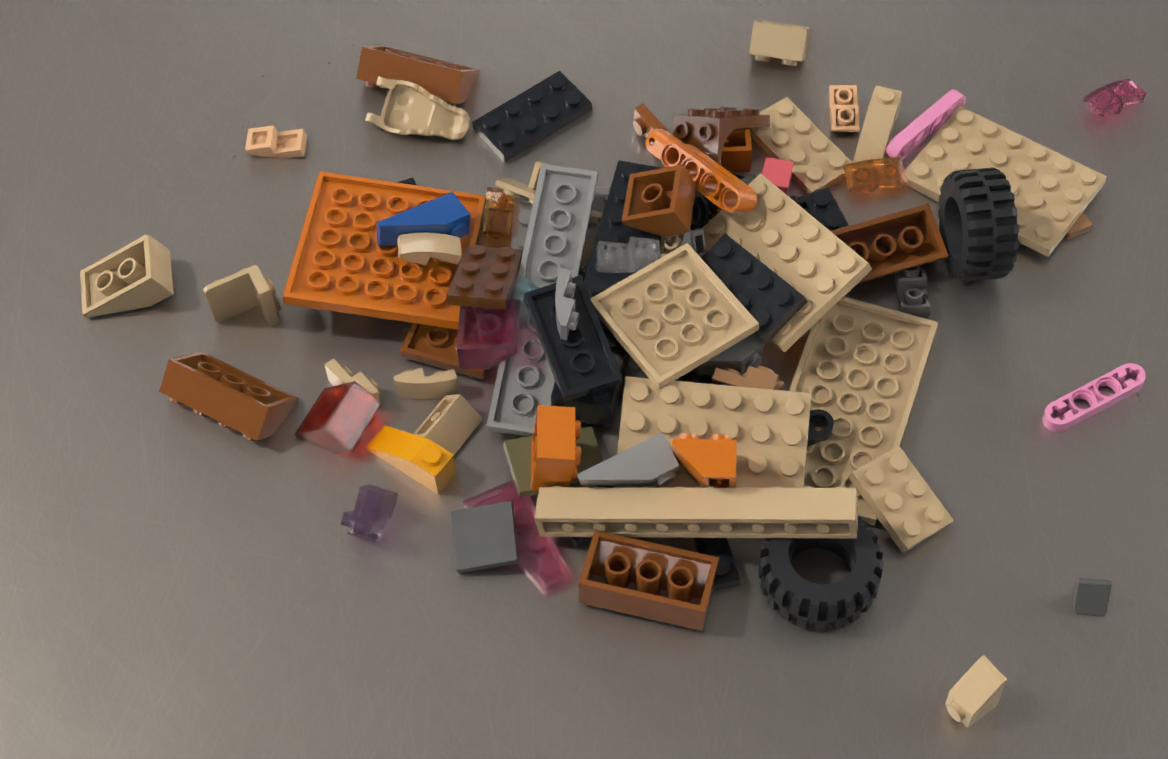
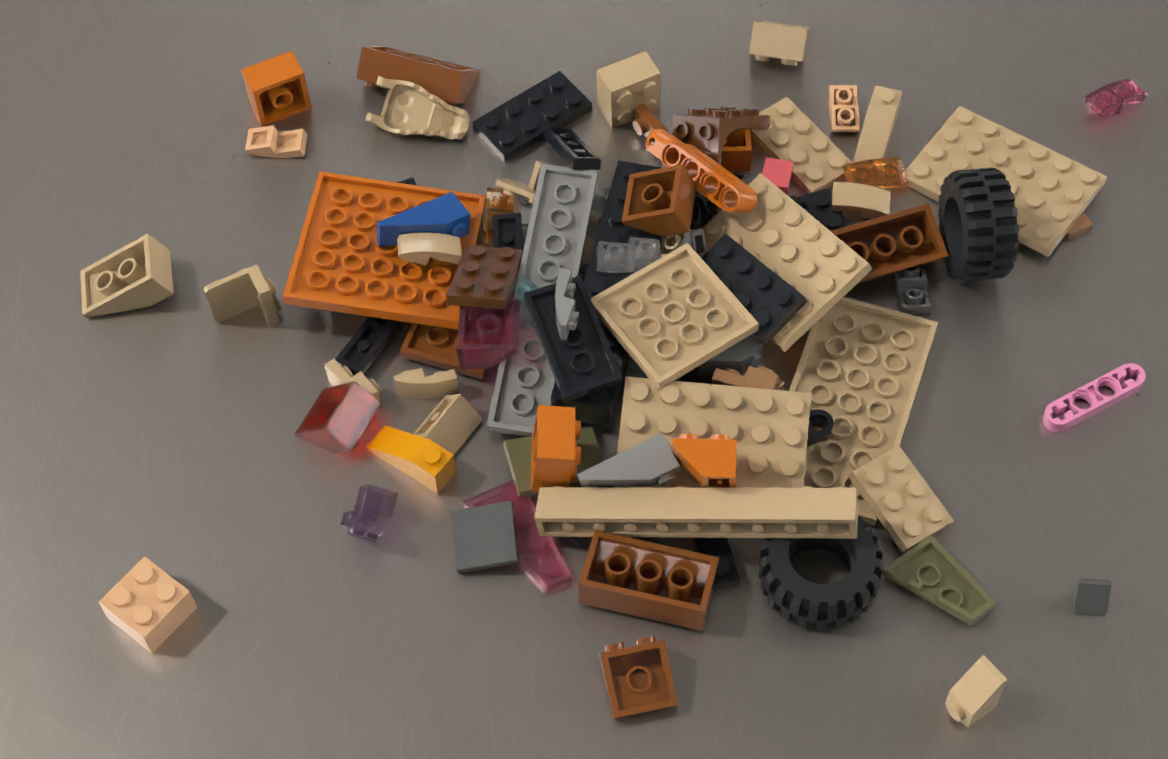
dark orange slope [159,351,299,441] -> none
bright pink beam [885,89,966,163] -> none
none -> light nougat brick [99,556,197,654]
none -> orange brick [241,51,312,127]
none -> black plate [335,317,406,376]
none -> black plate [492,212,524,250]
none -> black tile [544,128,601,170]
none -> tan brick [596,51,661,128]
none -> dark orange plate [599,635,678,719]
none -> tan slope [832,182,890,218]
none -> olive wing [882,535,997,626]

